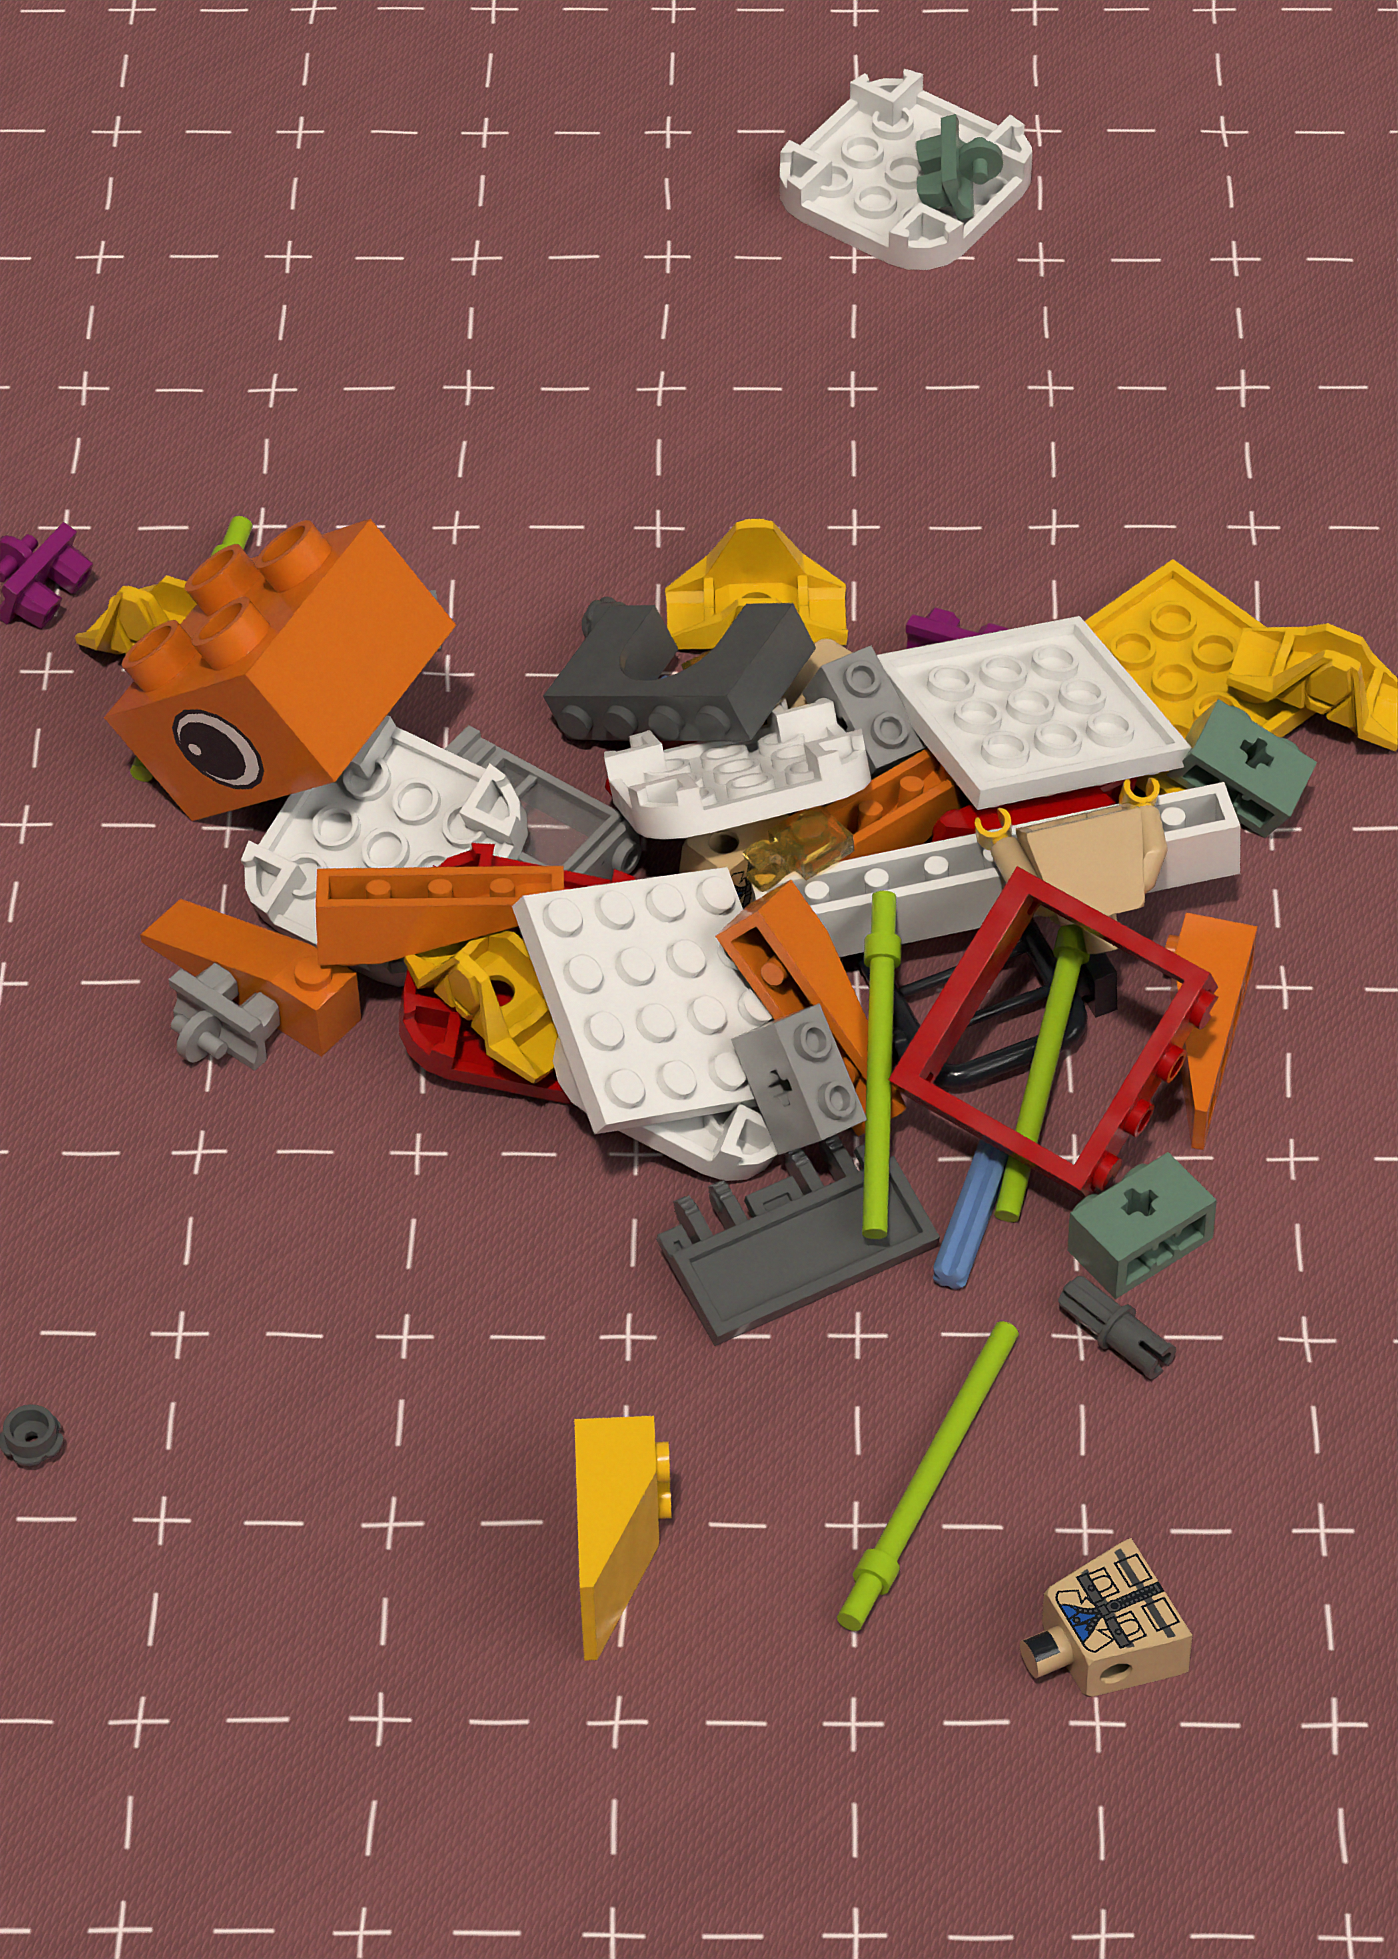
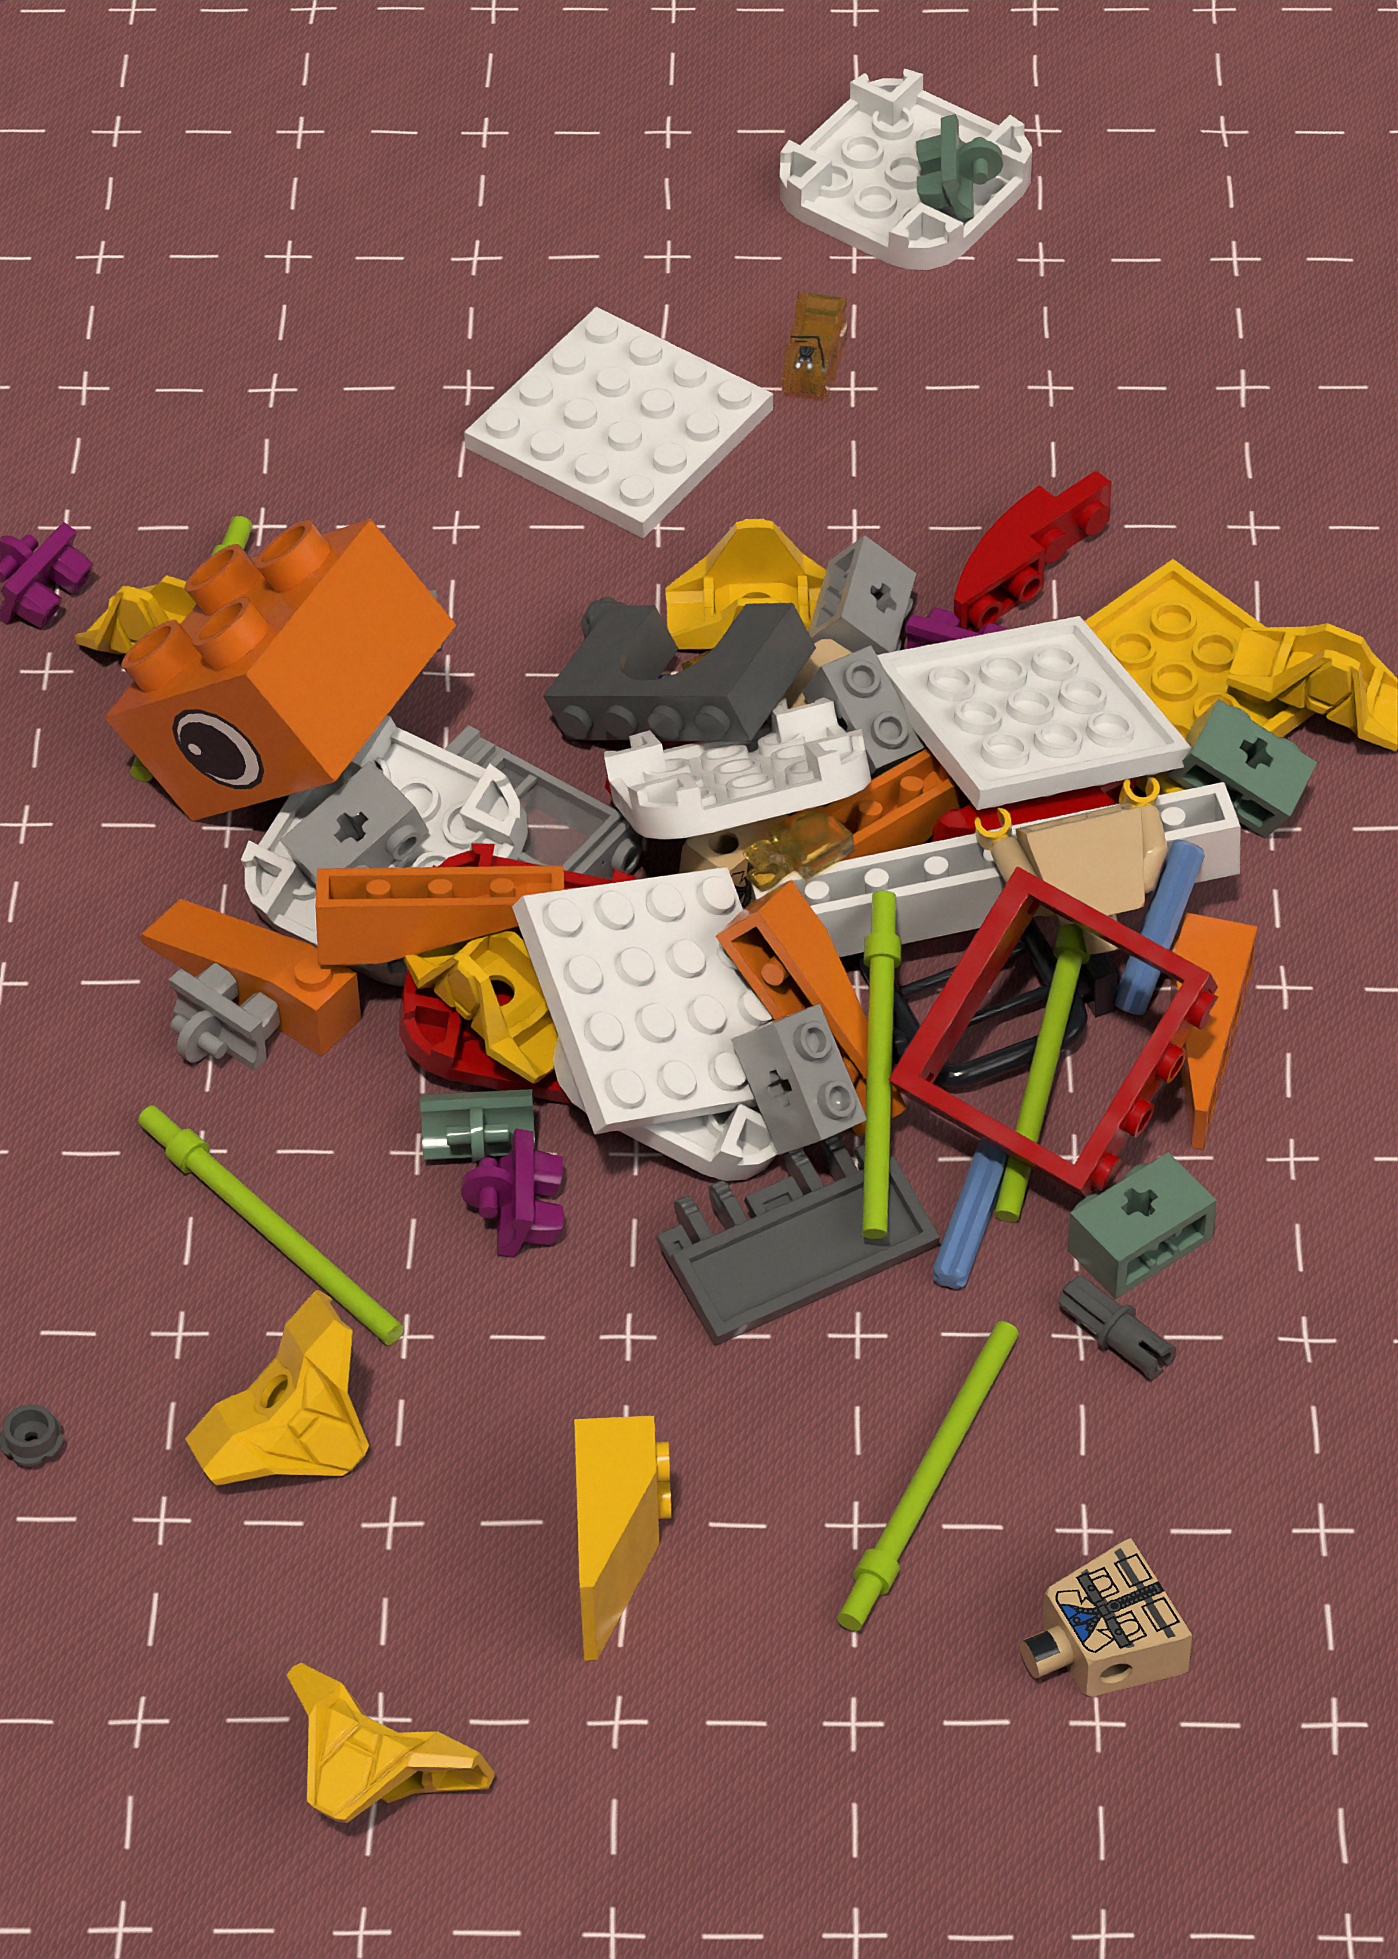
none -> lime bar [138,1105,404,1345]
none -> yellow piece [185,1290,369,1486]
none -> light grey brick [280,761,429,885]
none -> yellow piece [287,1663,495,1823]
none -> sand green hips [420,1089,535,1162]
none -> magenta hips [461,1128,563,1258]
none -> white plate [464,307,773,539]
none -> clear yellow leg [782,292,847,397]
none -> light grey brick [808,535,916,655]
none -> red slope [953,470,1112,632]
none -> medium blue axle [1115,840,1205,1015]

